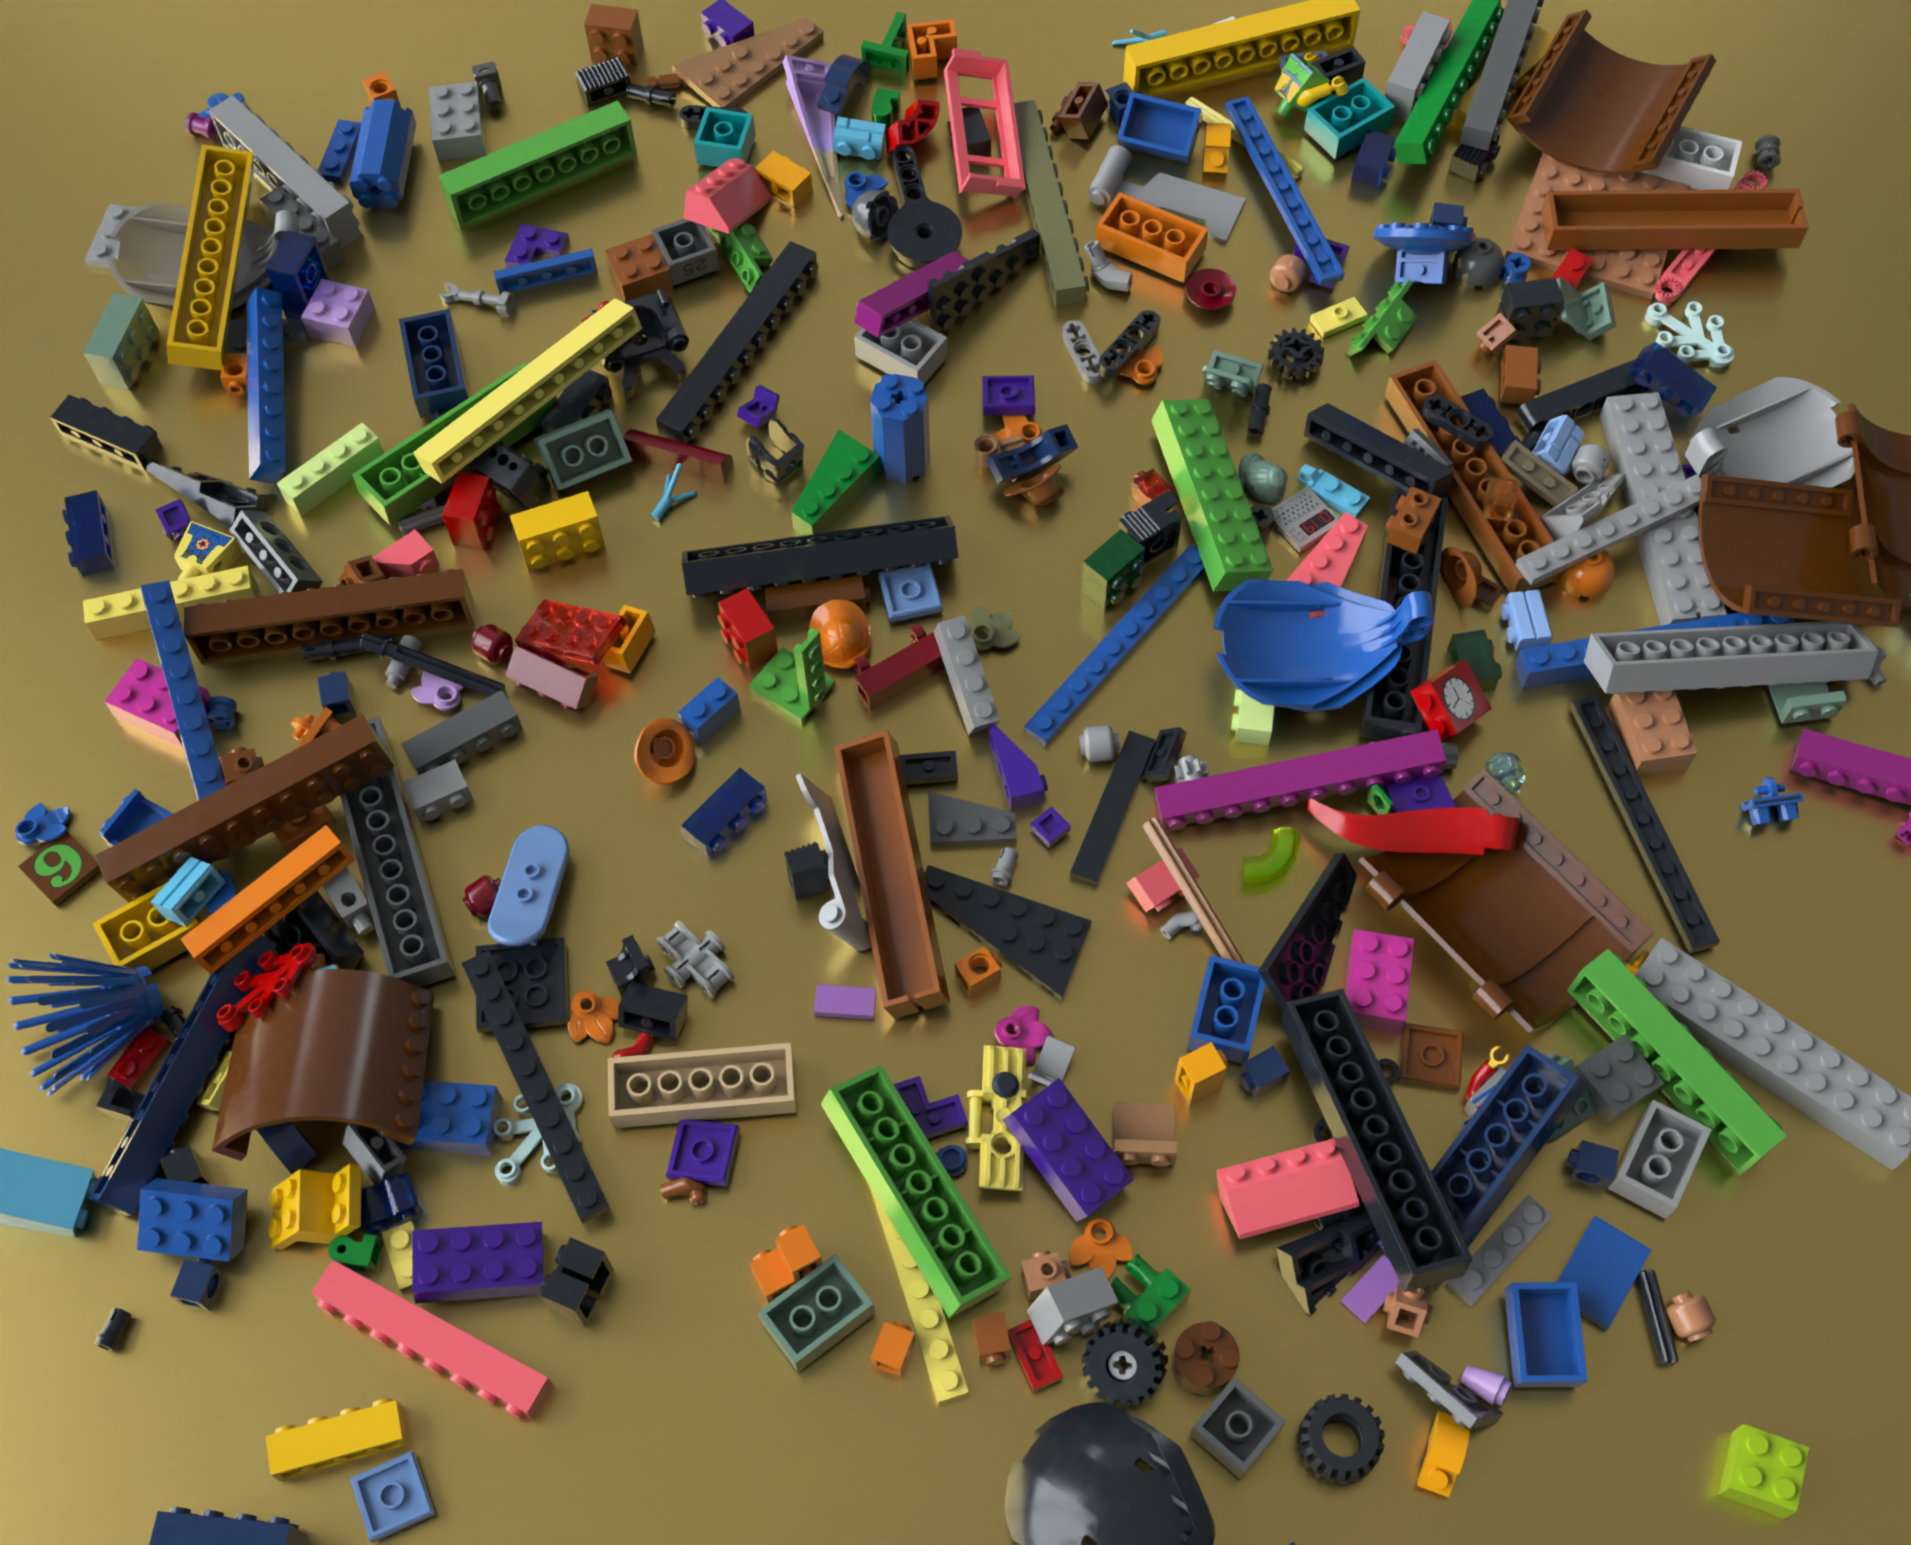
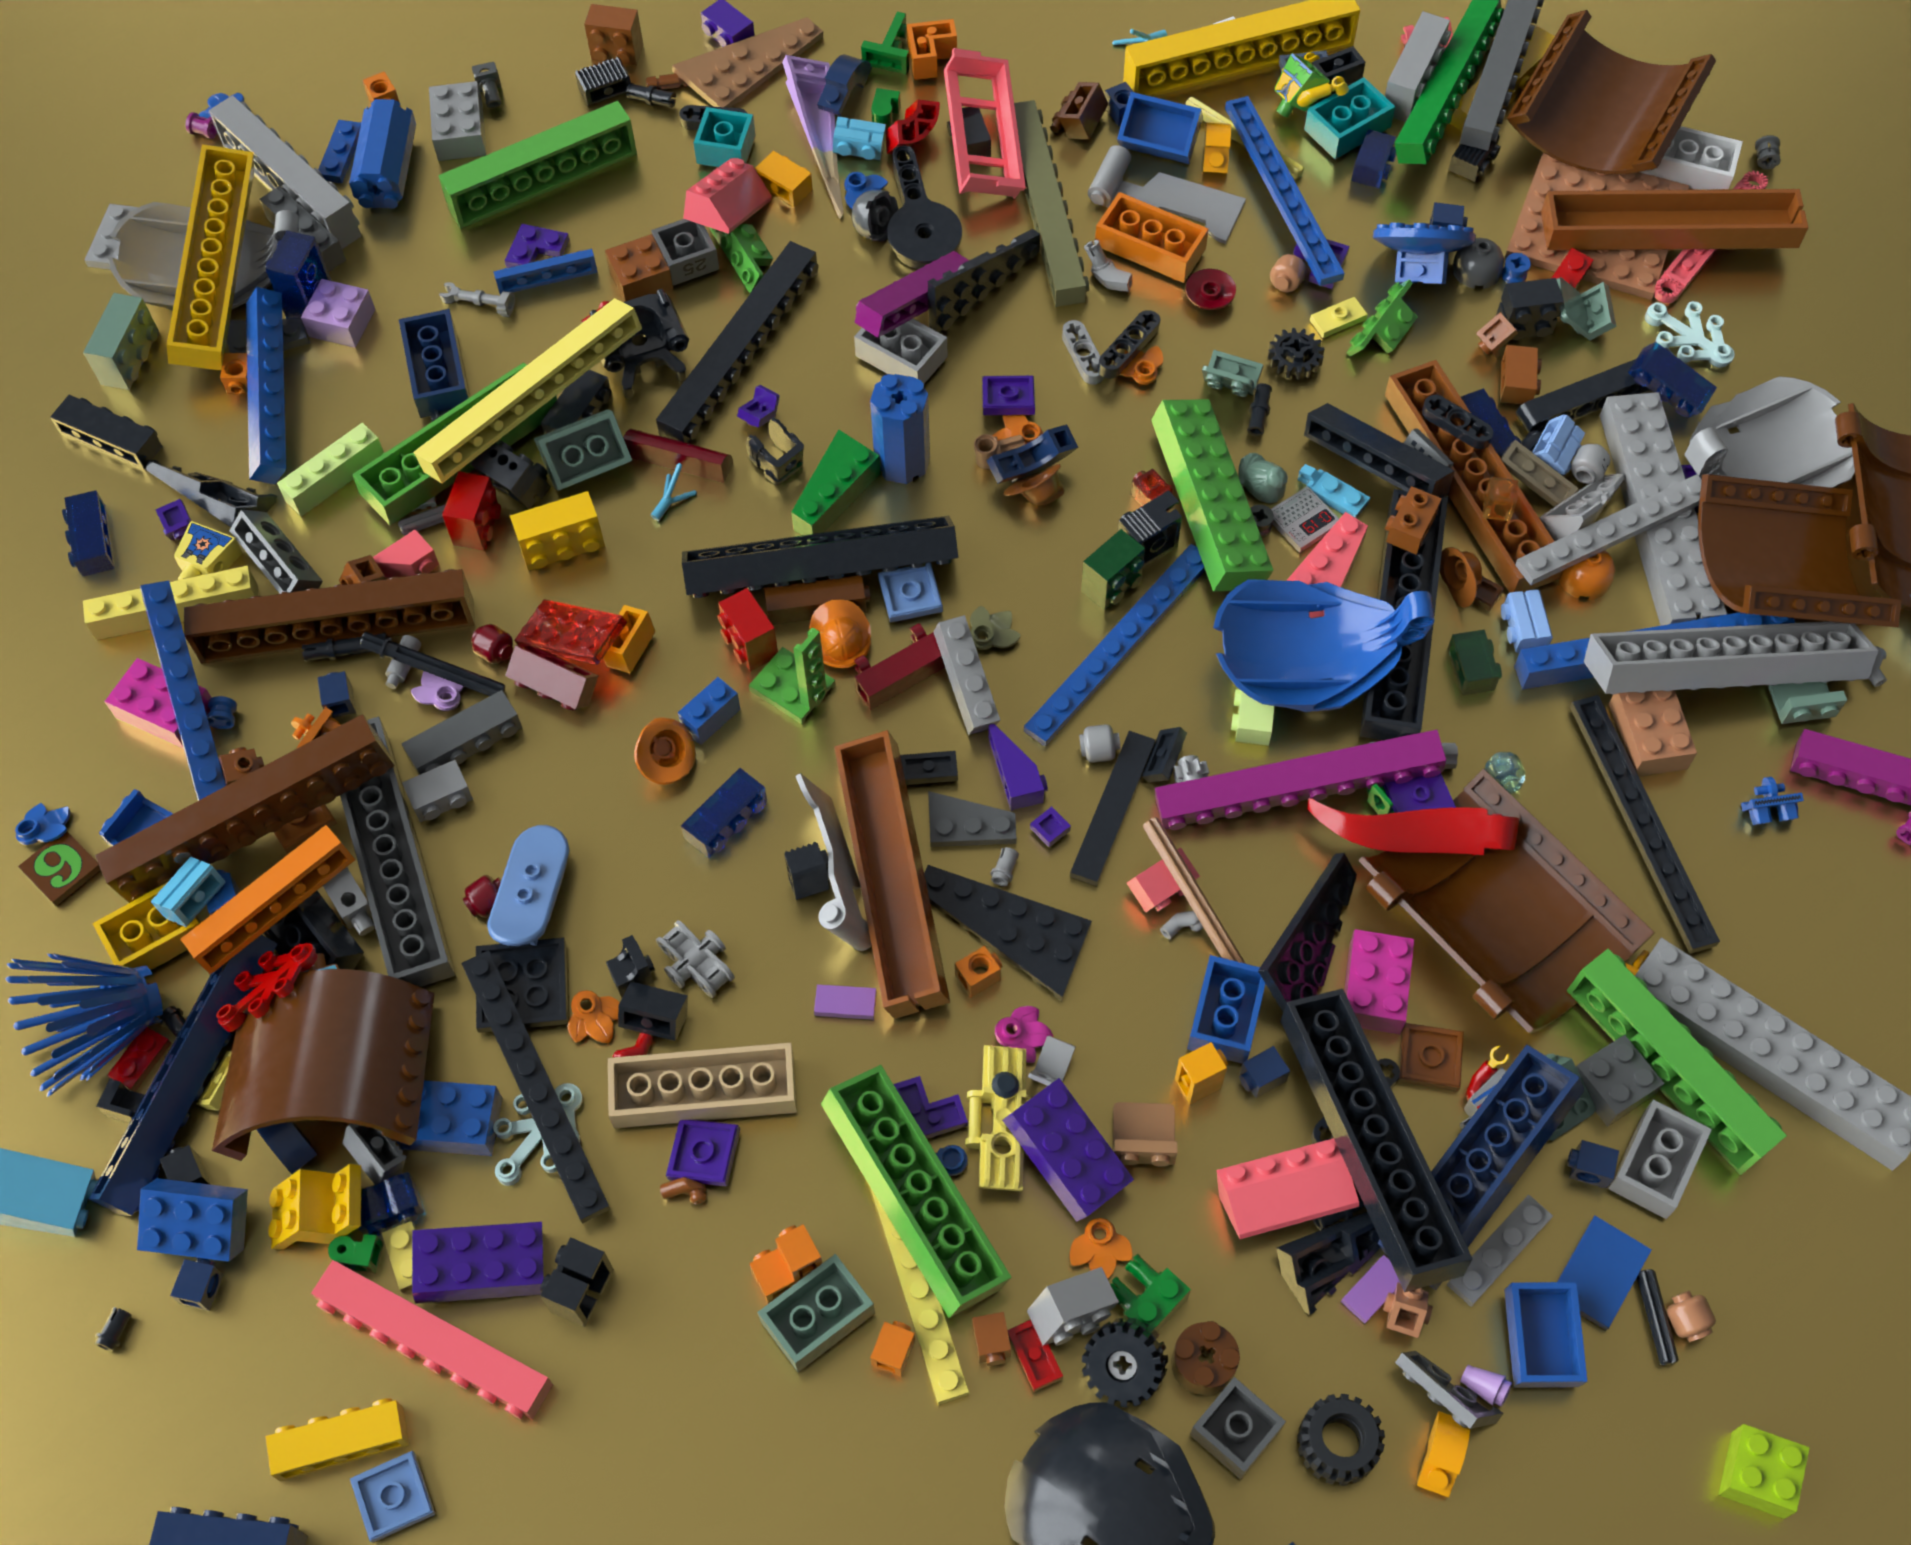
nougat brick [1021,1250,1071,1300] -> none
clear neon green cylinder [1241,827,1300,886] -> none
red brick [1410,659,1492,740] -> none

